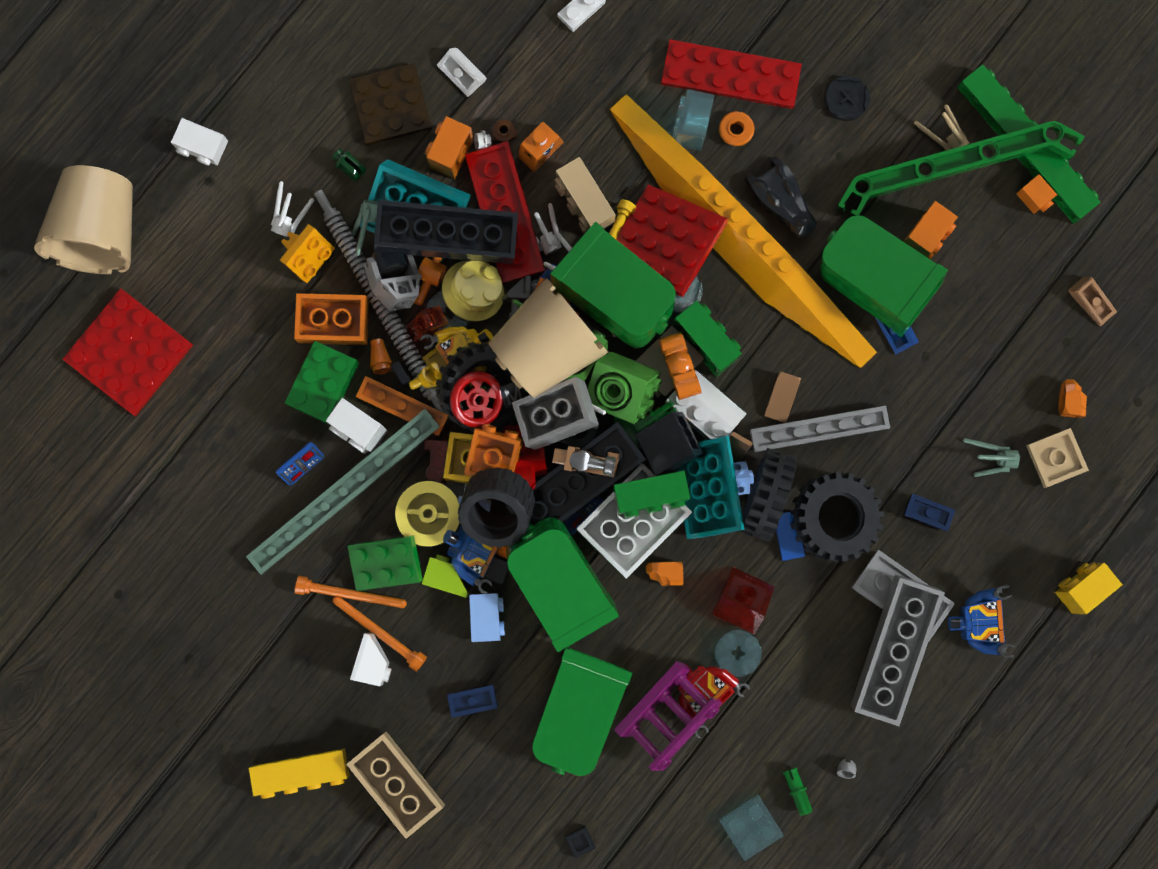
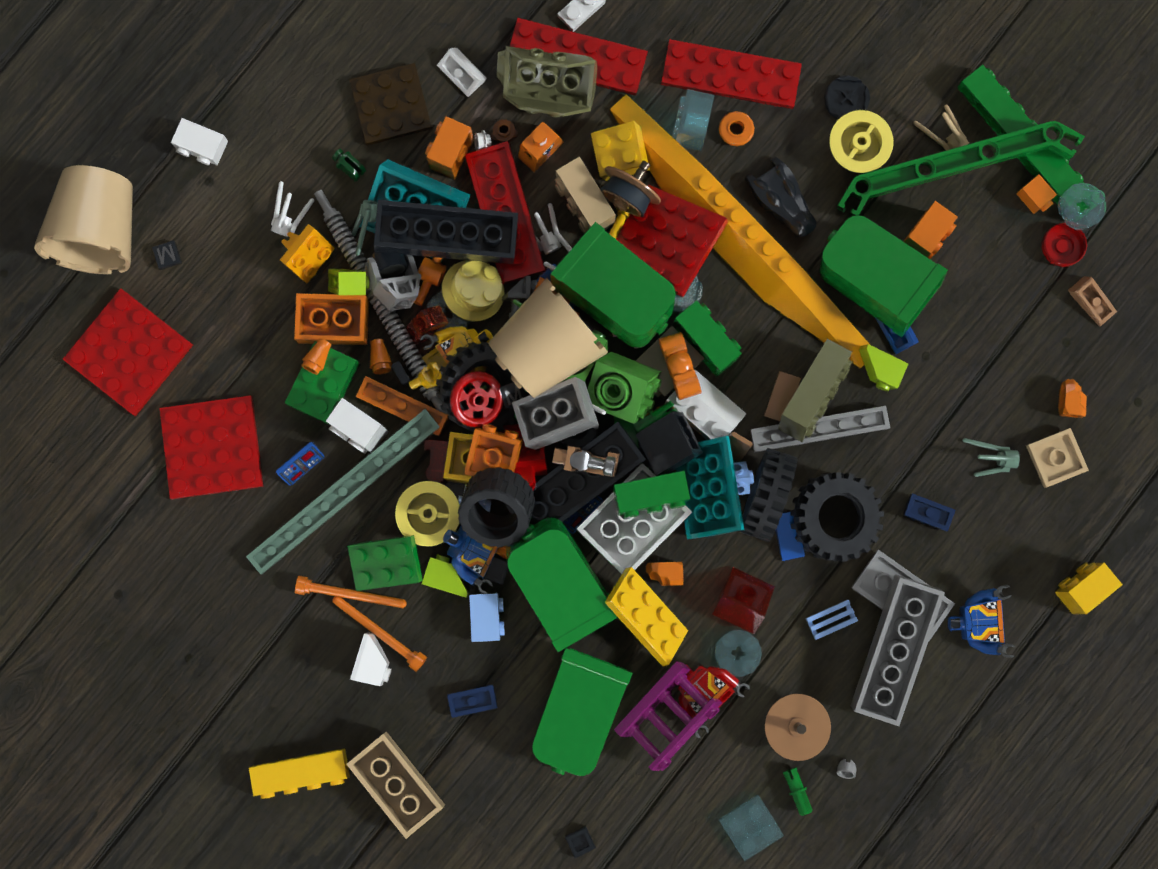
none -> black tile [152,240,182,270]
none -> red plate [159,396,263,500]
none -> orange cone [302,338,332,375]
none -> lime slope [328,269,369,295]
none -> olive slope [497,46,597,117]
none -> red plate [510,18,648,96]
none -> yellow brick [591,121,650,181]
none -> piece [600,161,661,217]
none -> yellow plate [605,567,688,666]
none -> medium nougat piece [765,694,831,761]
none -> olive brick [778,339,853,442]
none -> light blue tile [805,600,858,640]
none -> light yellow piece [829,110,893,173]
none -> lime slope [859,344,908,392]
none -> red piece [1042,223,1087,267]
none -> clear light blue plate [1058,183,1106,230]

